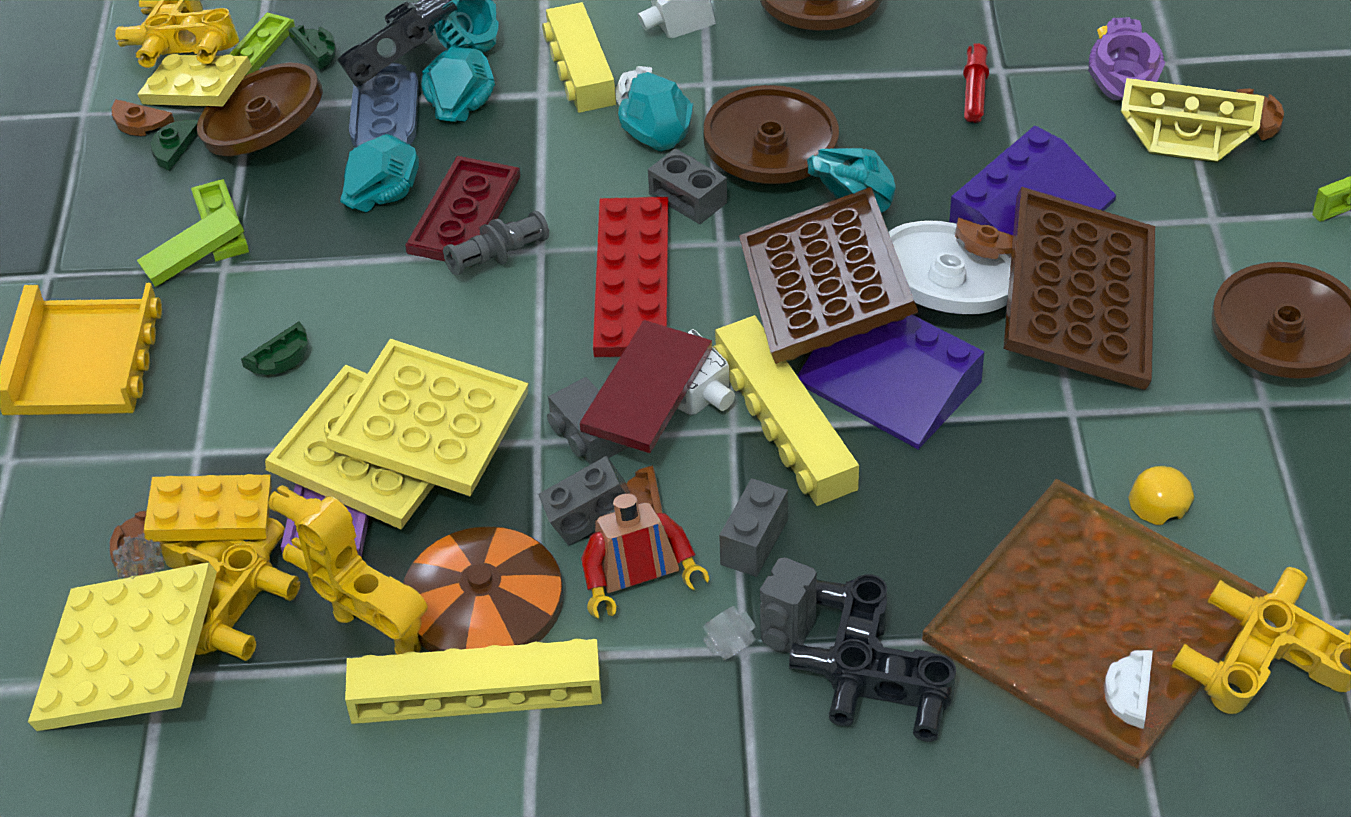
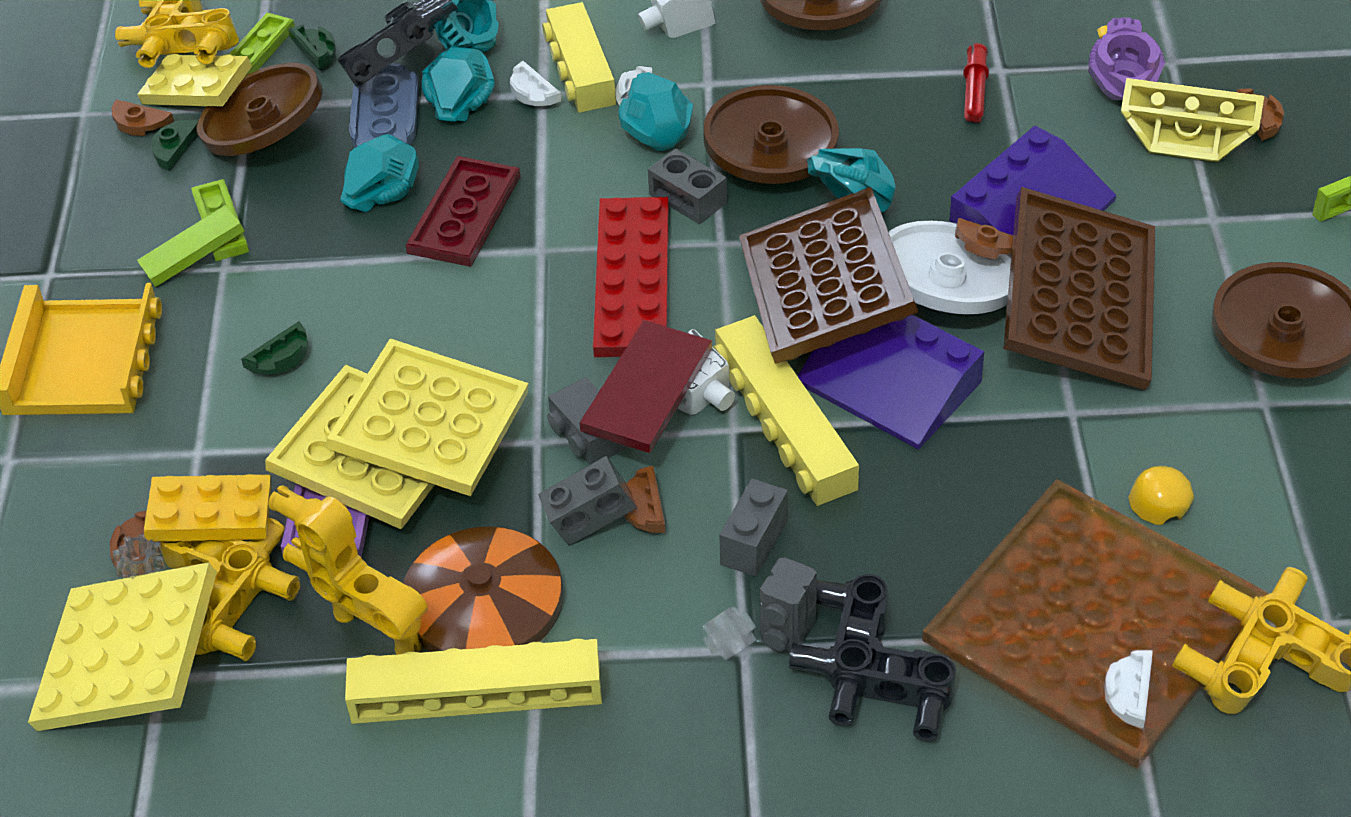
dark grey piece [443,210,549,276] -> none
torso [581,494,709,619] -> none
none -> white plate [510,61,561,106]

